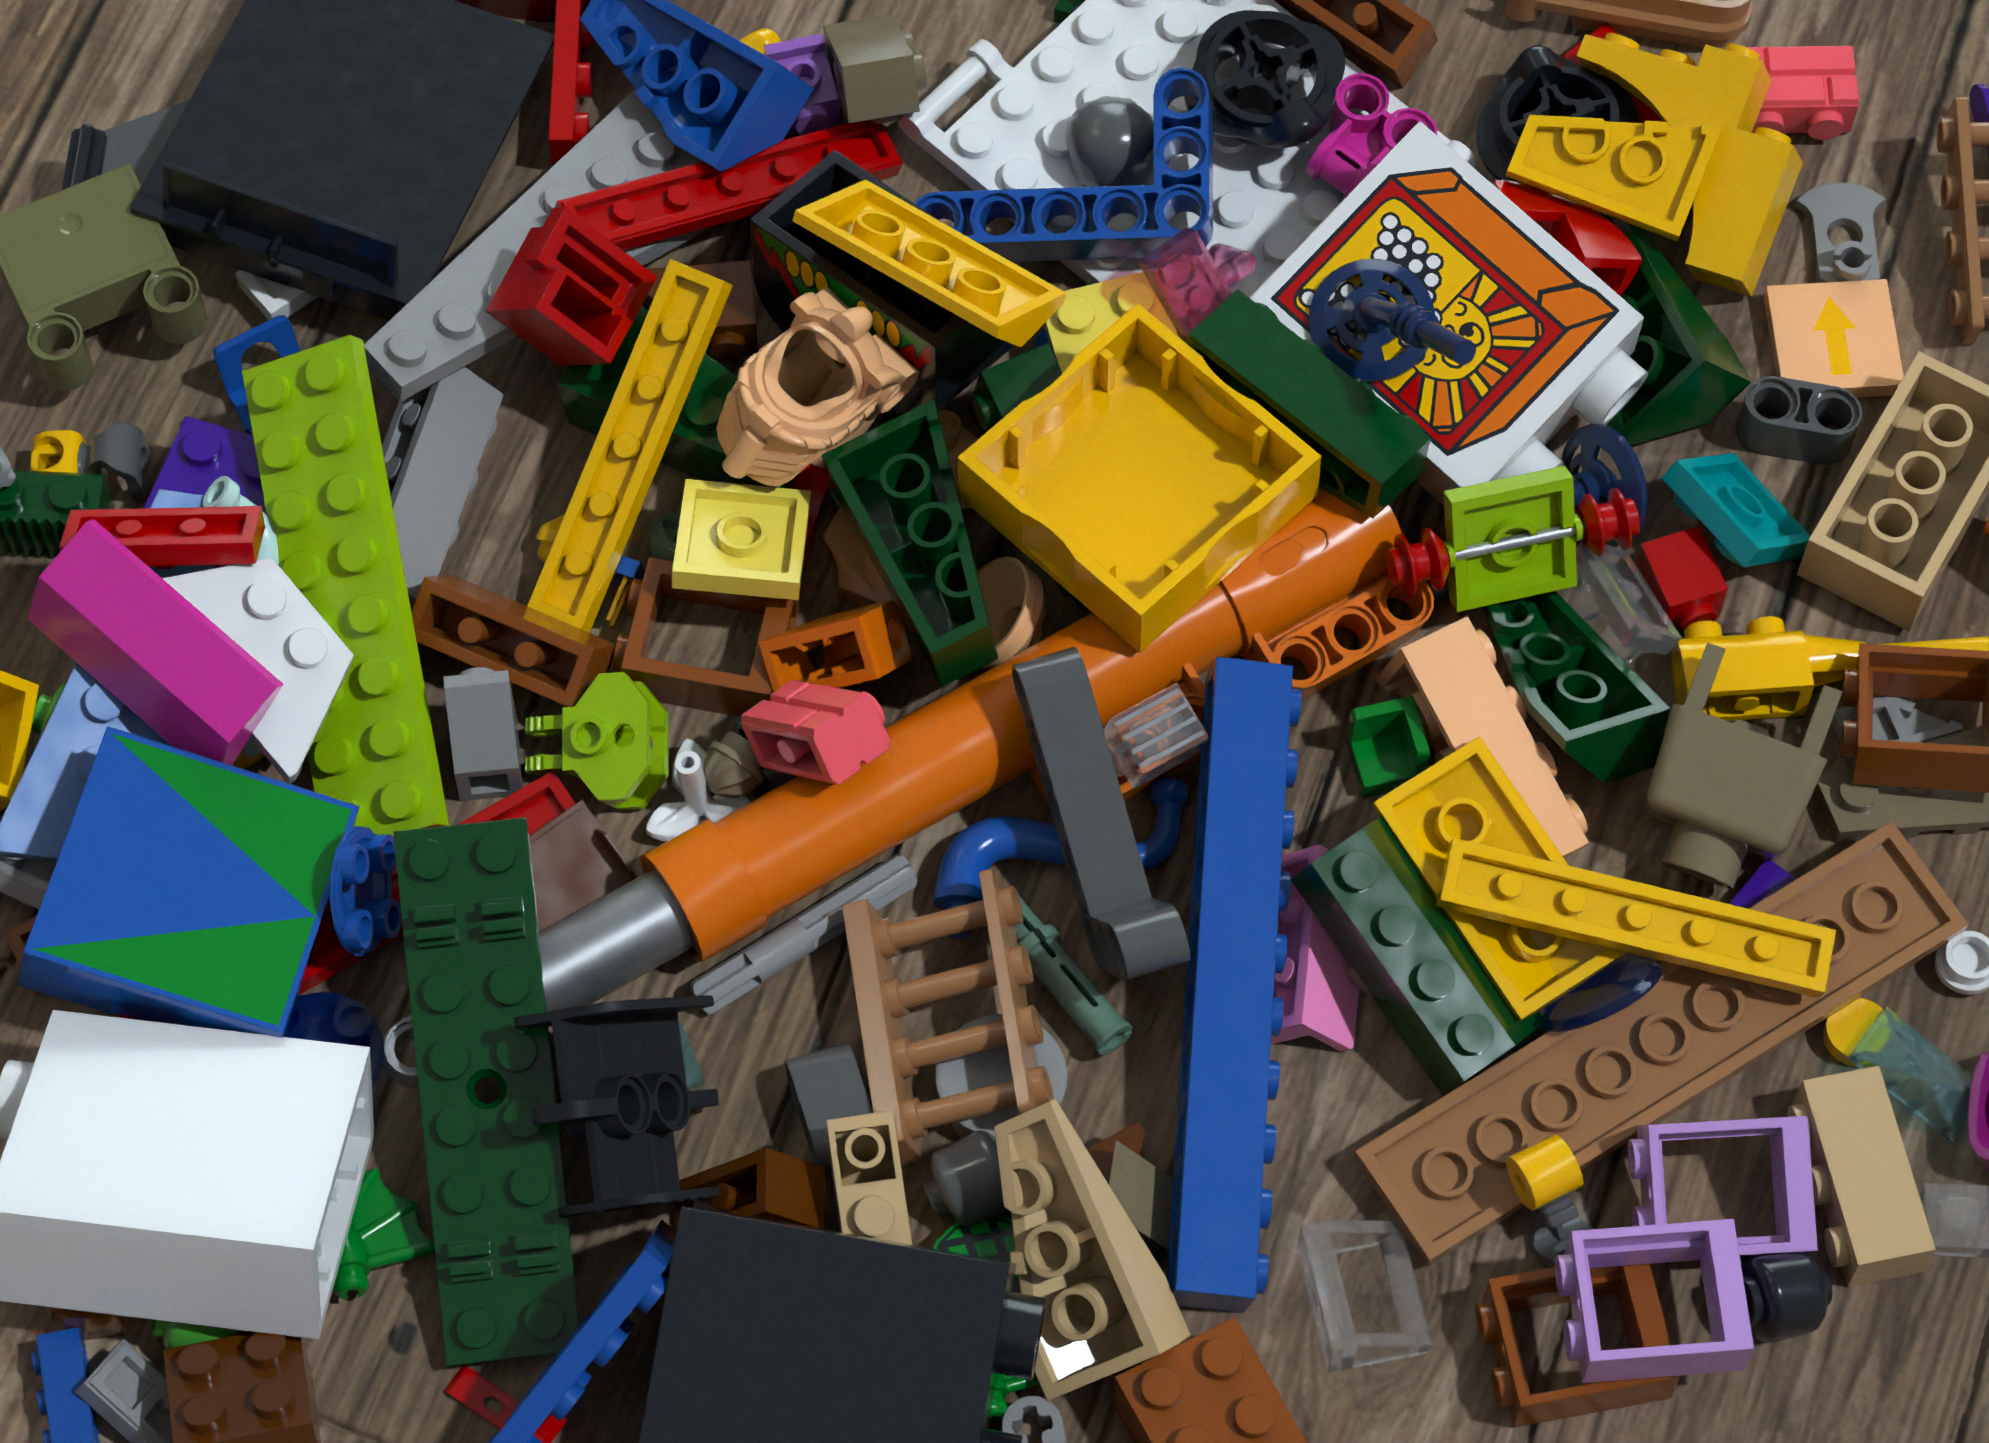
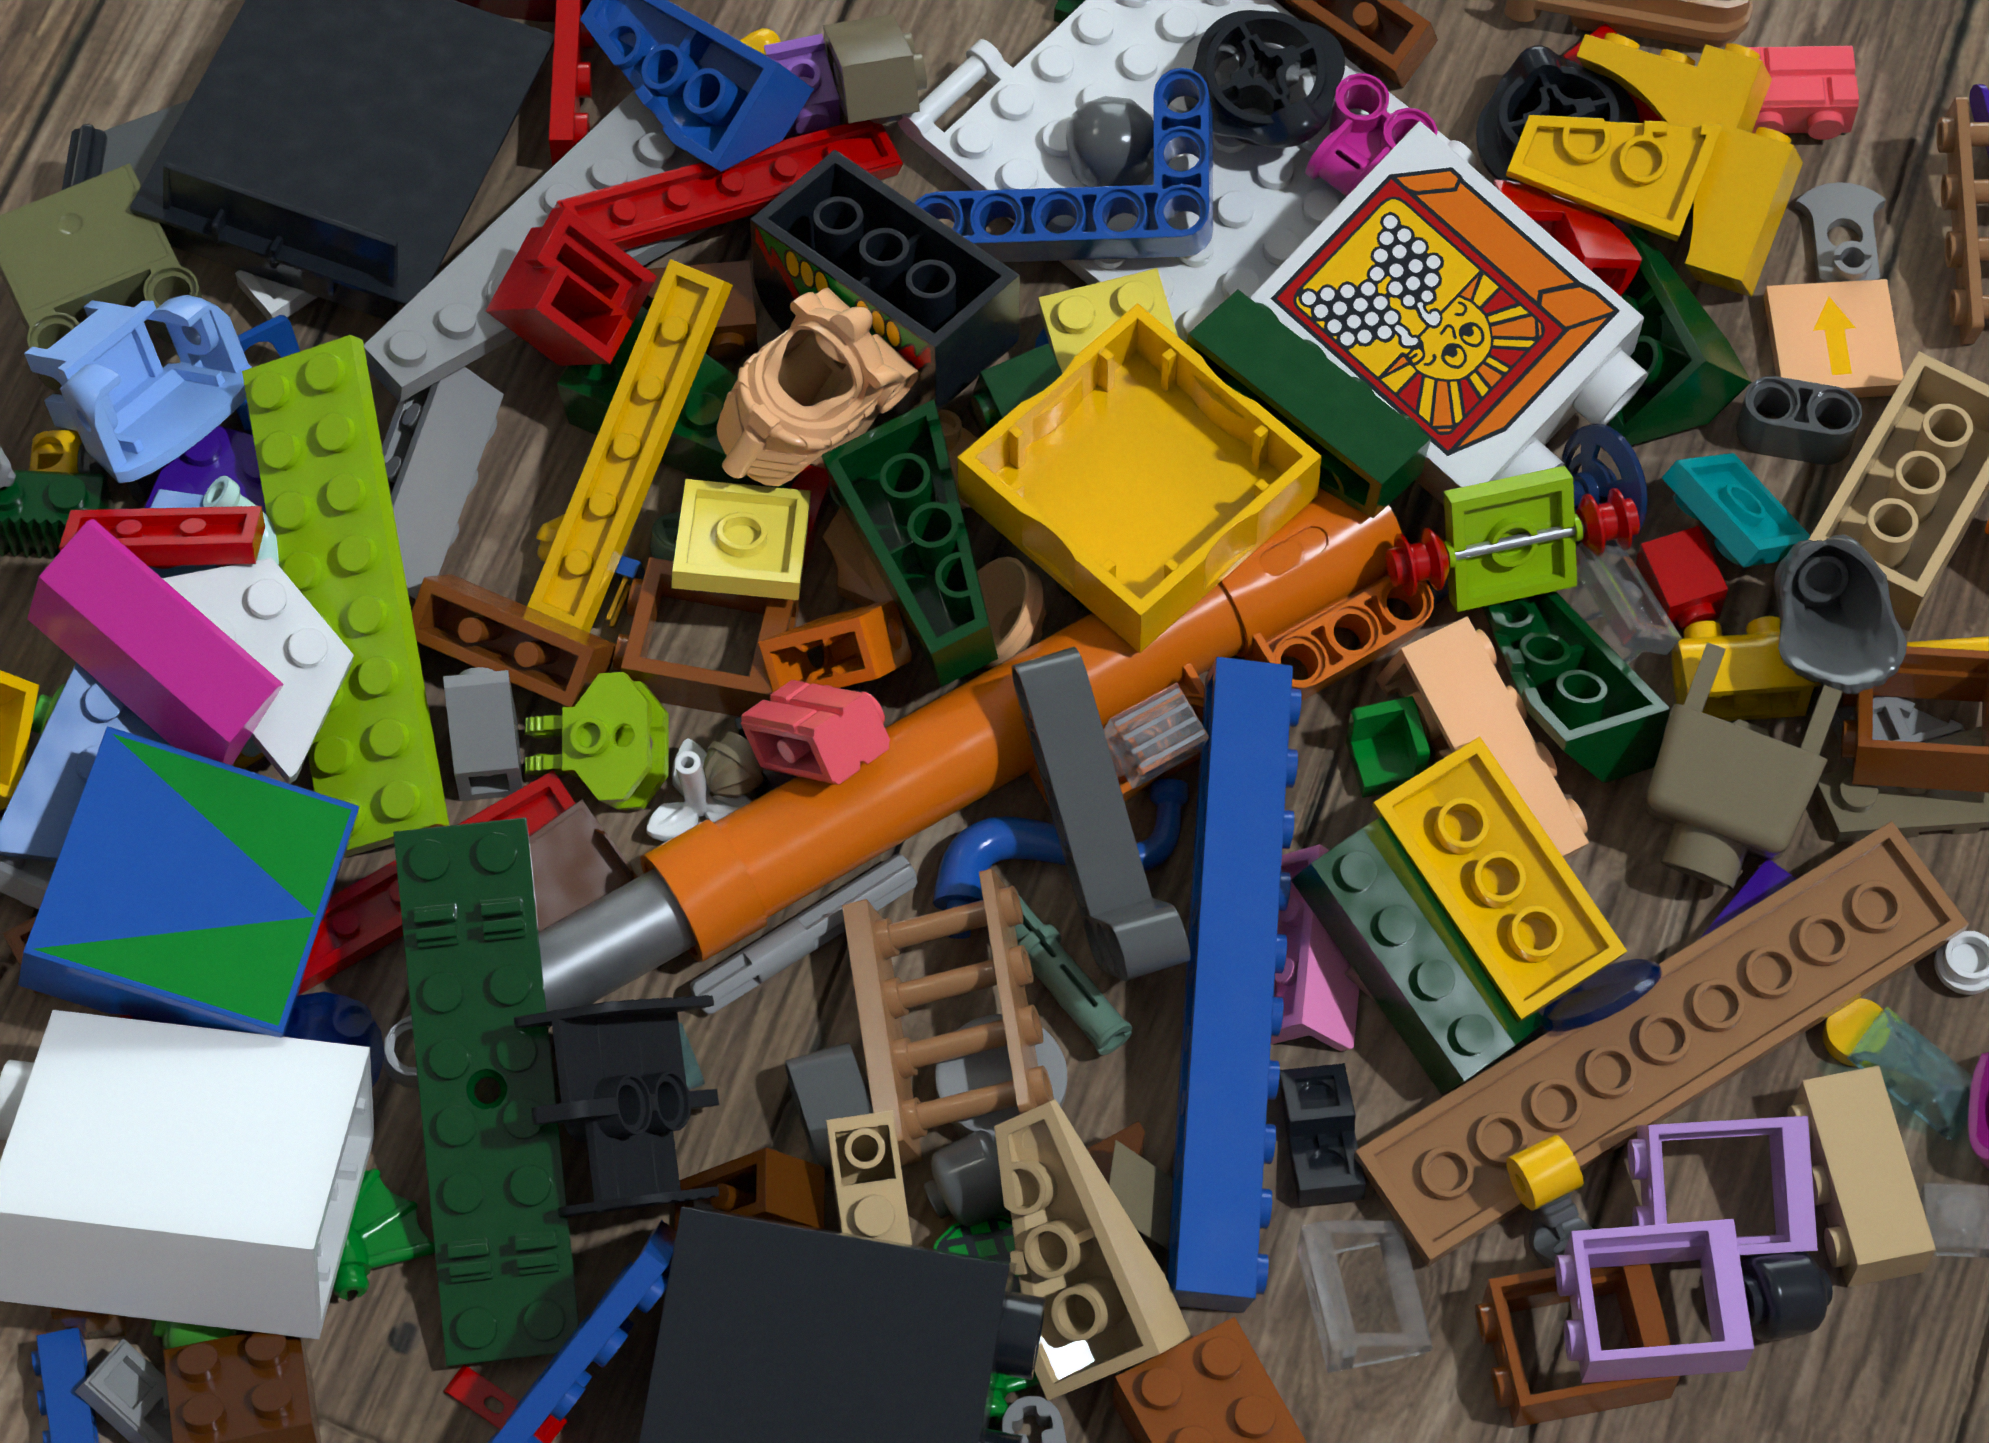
blue dish [329,826,402,956] -> none
yellow slope [792,179,1066,347] -> none
clear pink plate [1138,227,1257,343] -> none
dark blue dish [1309,259,1476,383] -> none
yellow plate [1436,838,1836,998] -> none
none -> light blue piece [24,295,252,483]
none -> black slope [1280,1063,1366,1206]
none -> dark grey hair [1774,534,1907,694]

